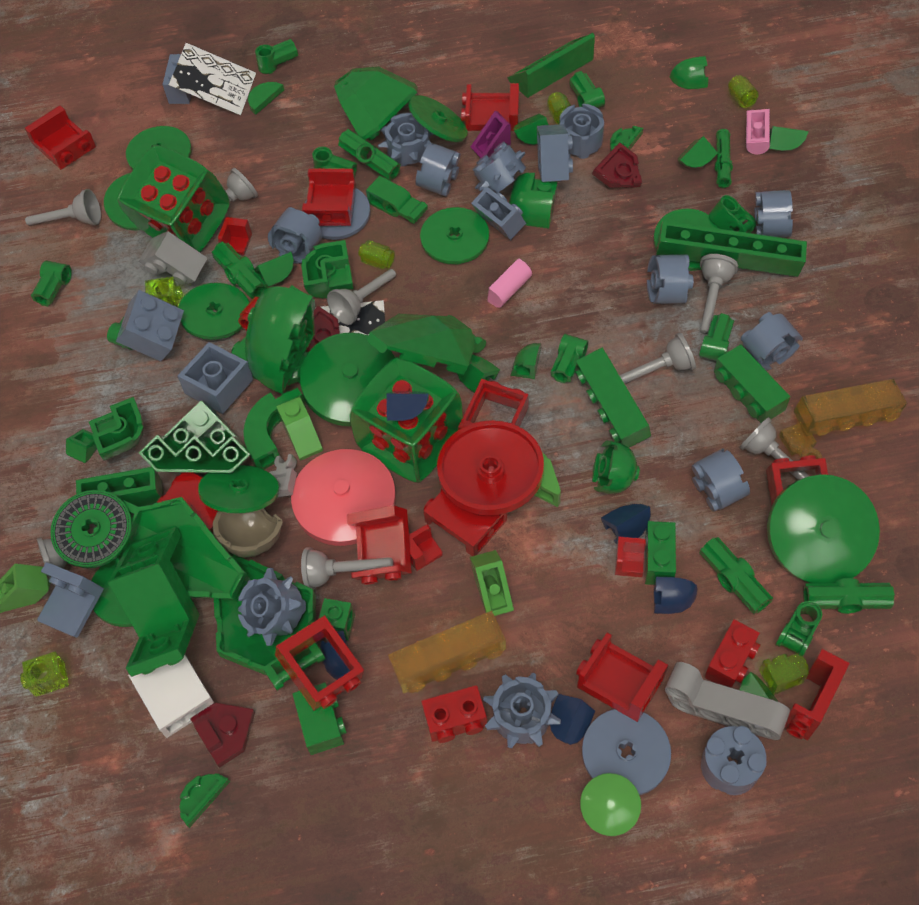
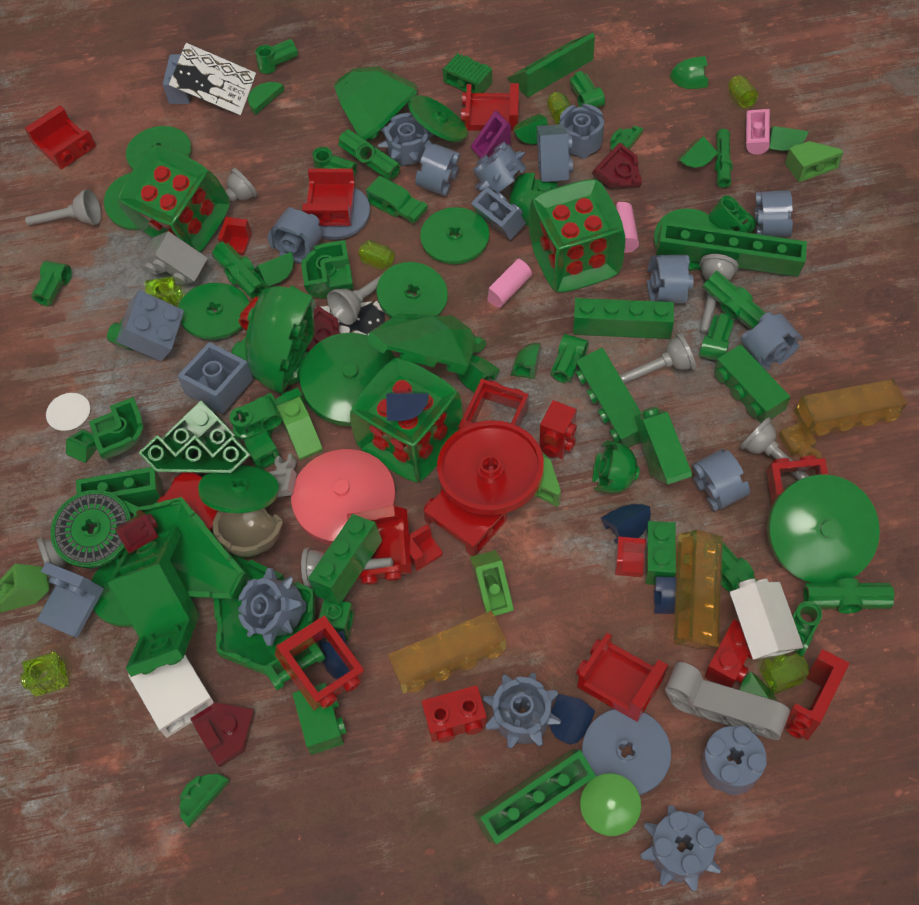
none -> white sticker [46,393,90,431]
none -> dark red bracket [114,510,158,553]
none -> green piece [229,396,283,440]
none -> green brick [308,514,382,606]
none -> green piece [376,262,448,318]
none -> green brick [442,53,493,93]
none -> green brick [473,750,596,845]
none -> green piece [529,179,626,292]
none -> red brick [539,400,577,460]
none -> green brick [573,298,674,339]
none -> bright pink brick [616,202,639,253]
none -> green slope [635,407,692,484]
none -> sand blue brick [640,805,724,892]
none -> clear yellow brick [674,530,723,650]
none -> green piece [702,270,766,330]
none -> white brick [730,579,803,660]
none -> bright green slope [785,141,843,182]

